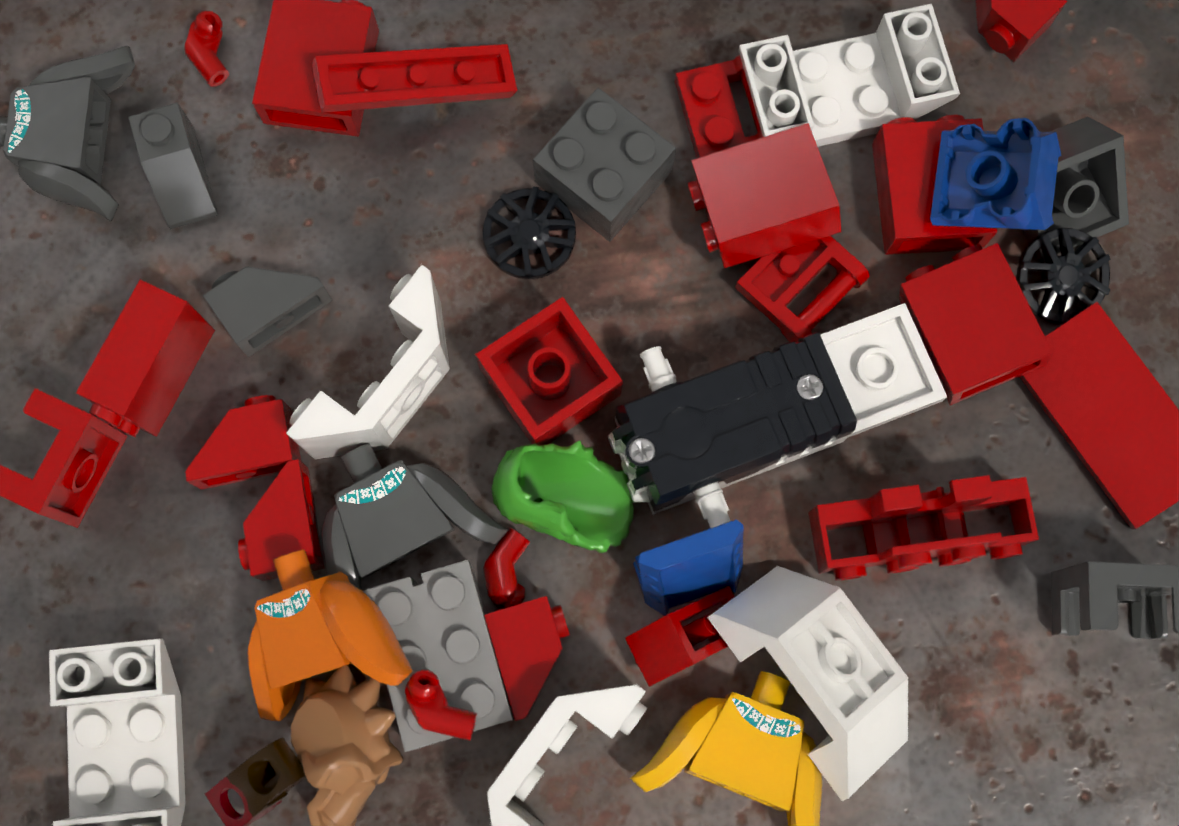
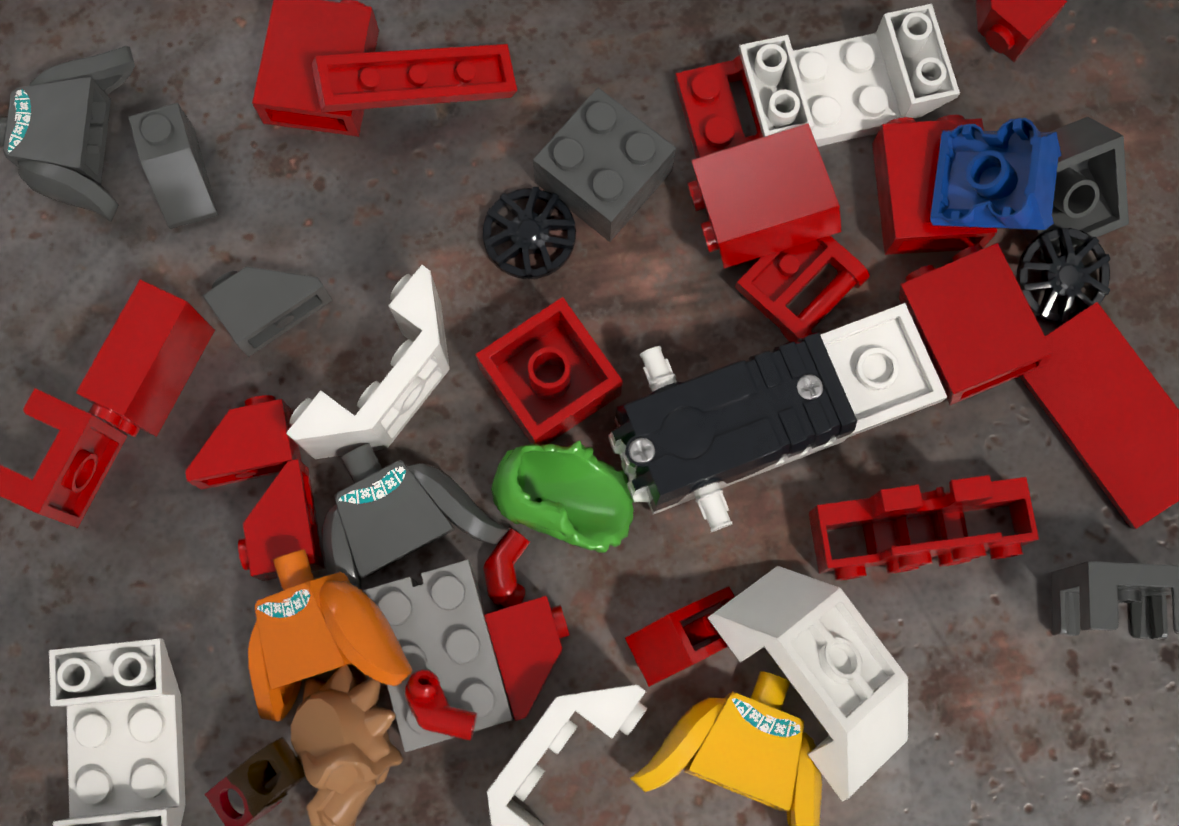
red arm [184,11,229,87] -> none
blue slope [633,519,744,616] -> none

